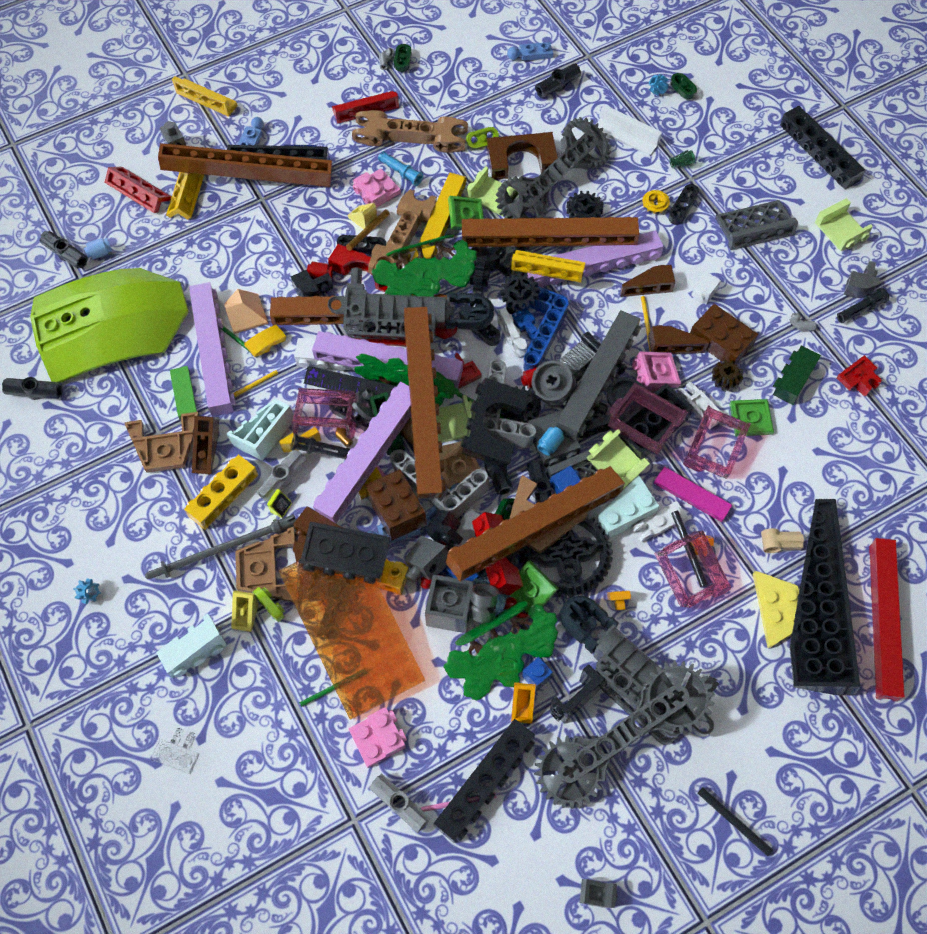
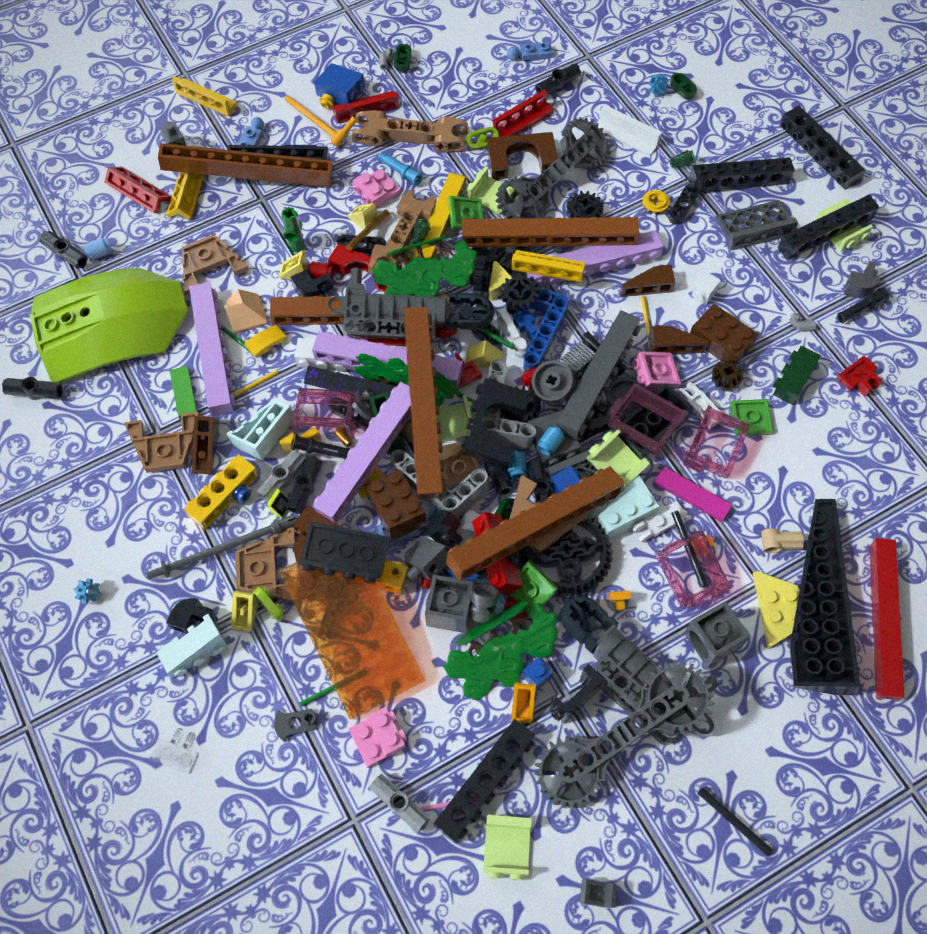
none -> black brick [166,598,218,634]
none -> medium nougat wing [182,234,249,295]
none -> blue bush [232,485,252,504]
none -> dark grey piece [274,709,317,742]
none -> light yellow slope [279,250,308,280]
none -> green piece [281,207,305,252]
none -> light orange bar [285,95,357,148]
none -> black piece [285,456,323,514]
none -> blue brick [314,63,366,105]
none -> yellow plate [319,94,335,109]
none -> clear green cone [412,219,431,244]
none -> green axle [460,316,514,349]
none -> light yellow slope [465,341,504,368]
none -> yellowish green panel [483,815,532,881]
none -> light yellow slope [489,261,511,301]
none -> red fence [493,89,554,137]
none -> dark azure brick [507,450,527,480]
none -> dark grey brick [684,601,750,668]
none -> black brick [688,157,795,192]
none -> black brick [777,194,879,260]

